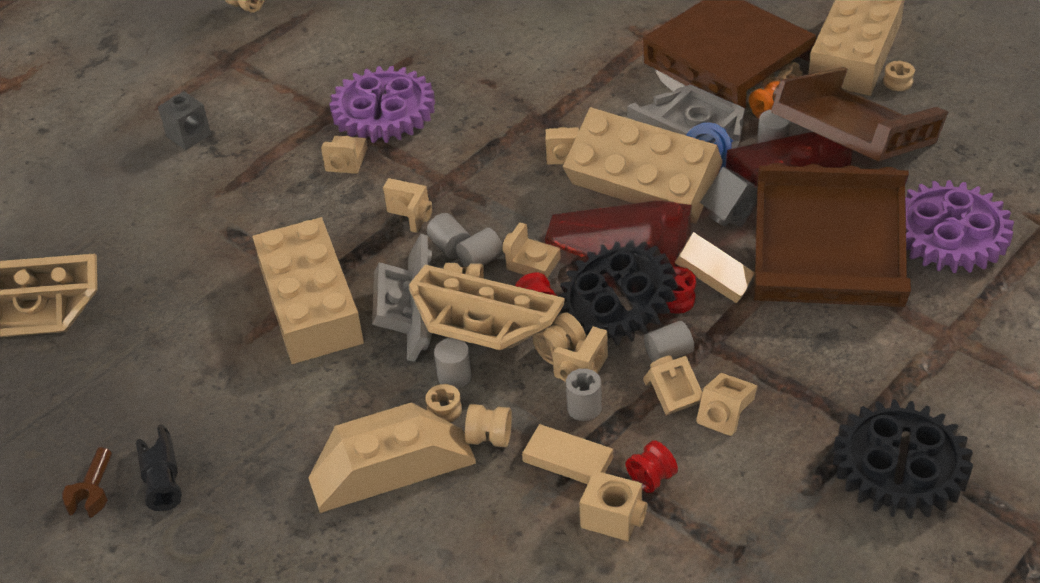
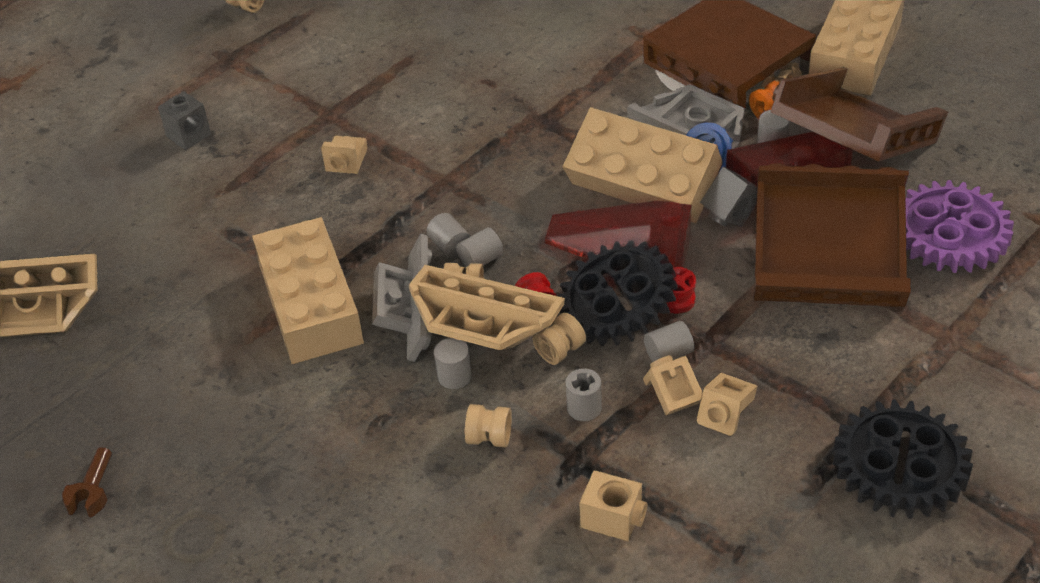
black piece [136,424,182,511] -> none
tan wedge [309,402,476,513] -> none
medium lavender gear [330,66,435,143] -> none
tan bracket [383,178,432,233] -> none
tan bush [425,384,462,422] -> none
tan bracket [502,222,561,278] -> none
tan tile [522,424,613,484] -> none
tan bracket [545,127,579,165] -> none
tan bracket [553,326,608,382] -> none
red wheel [625,440,678,493] -> none
tan tile [675,232,755,303] -> none
tan bush [883,61,915,91] -> none

